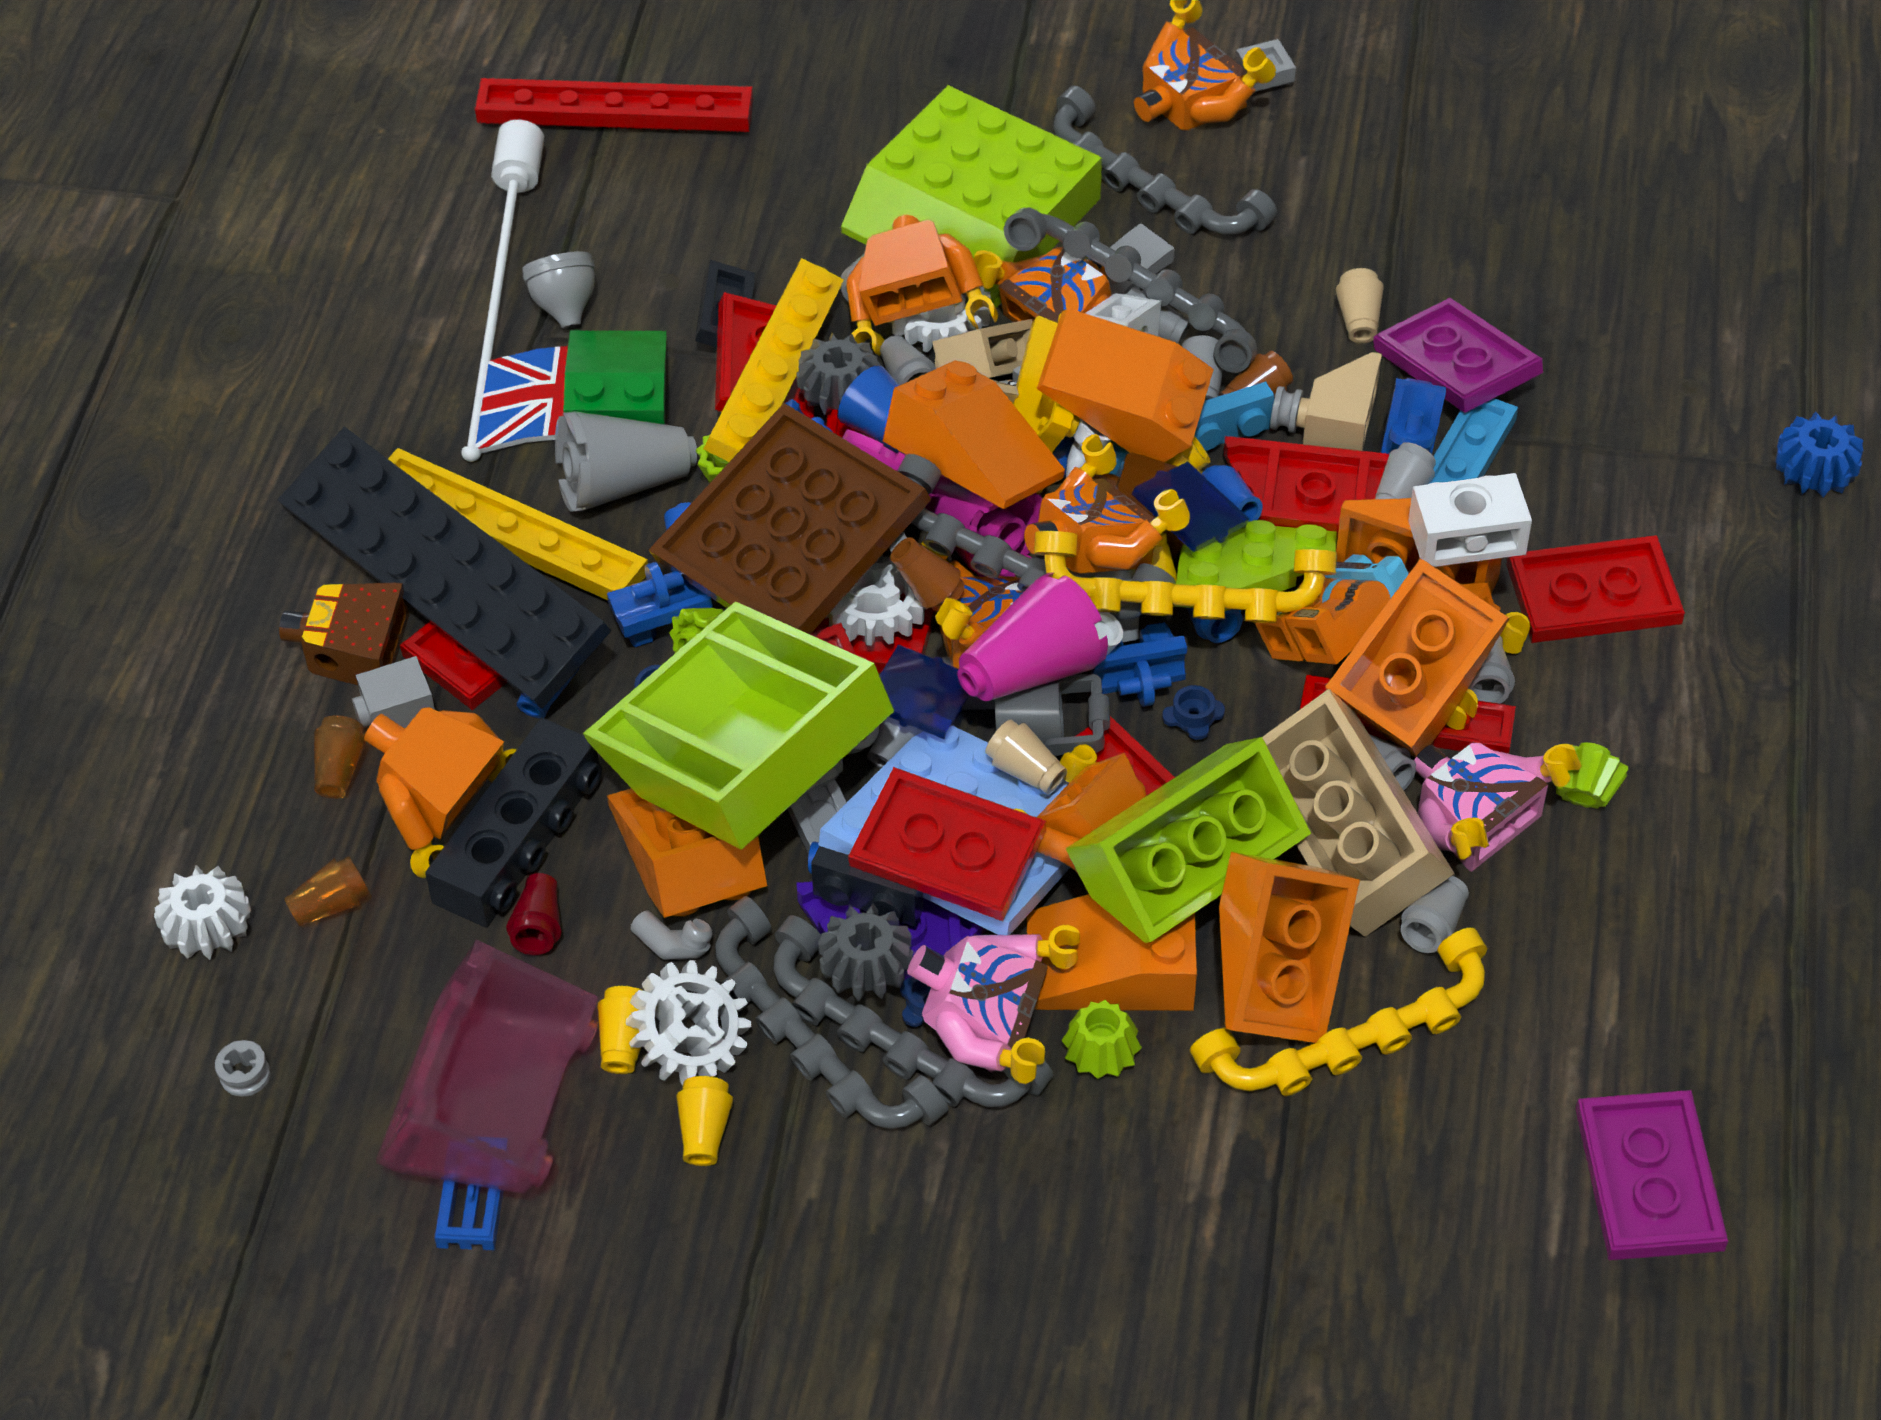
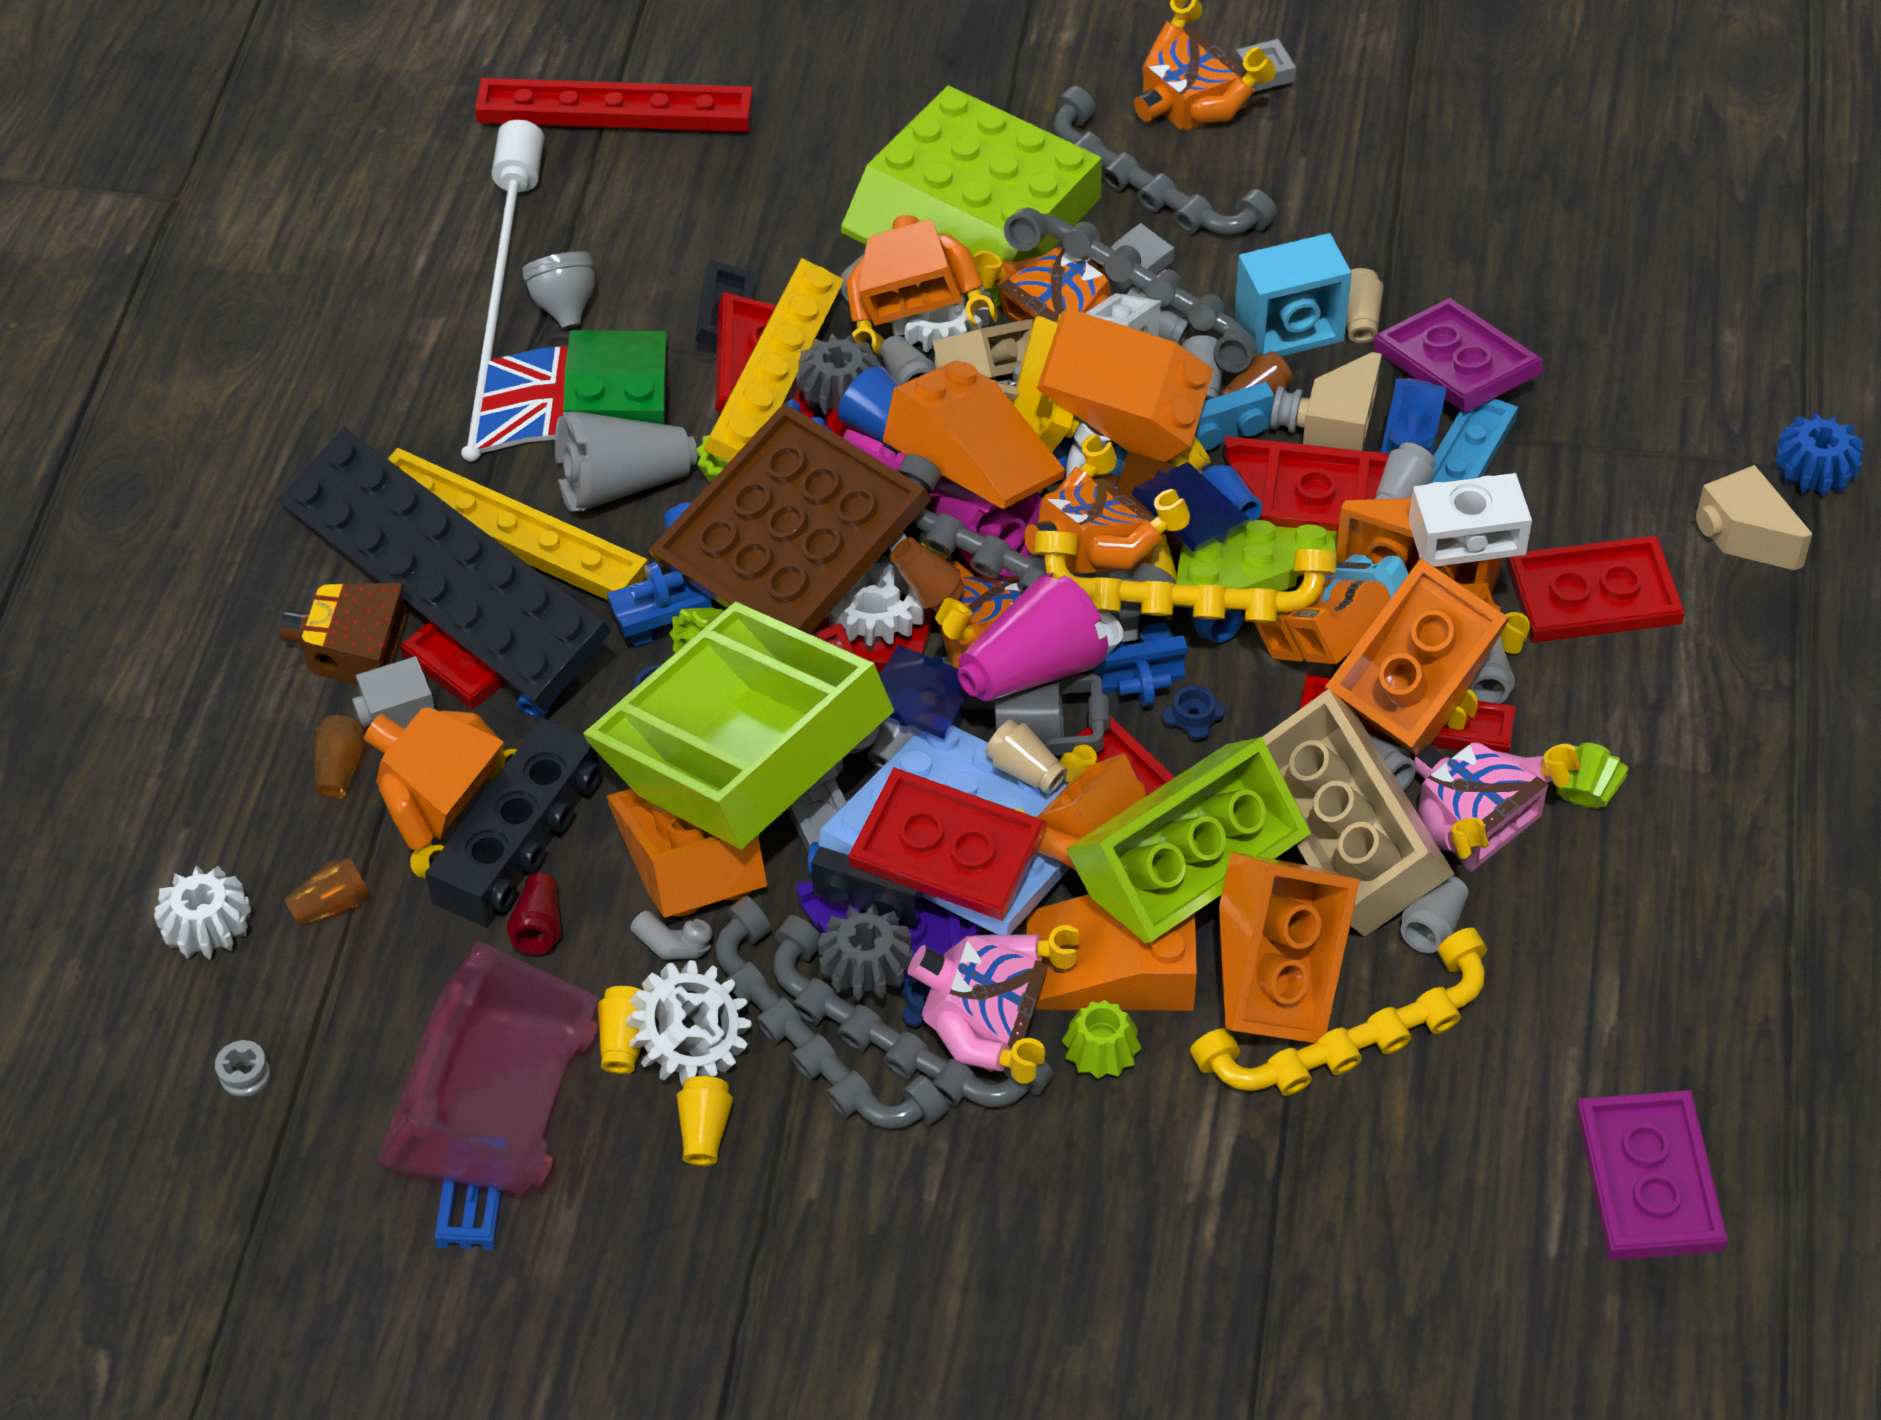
none -> medium azure brick [1234,233,1352,356]
none -> tan slope [1695,465,1812,570]

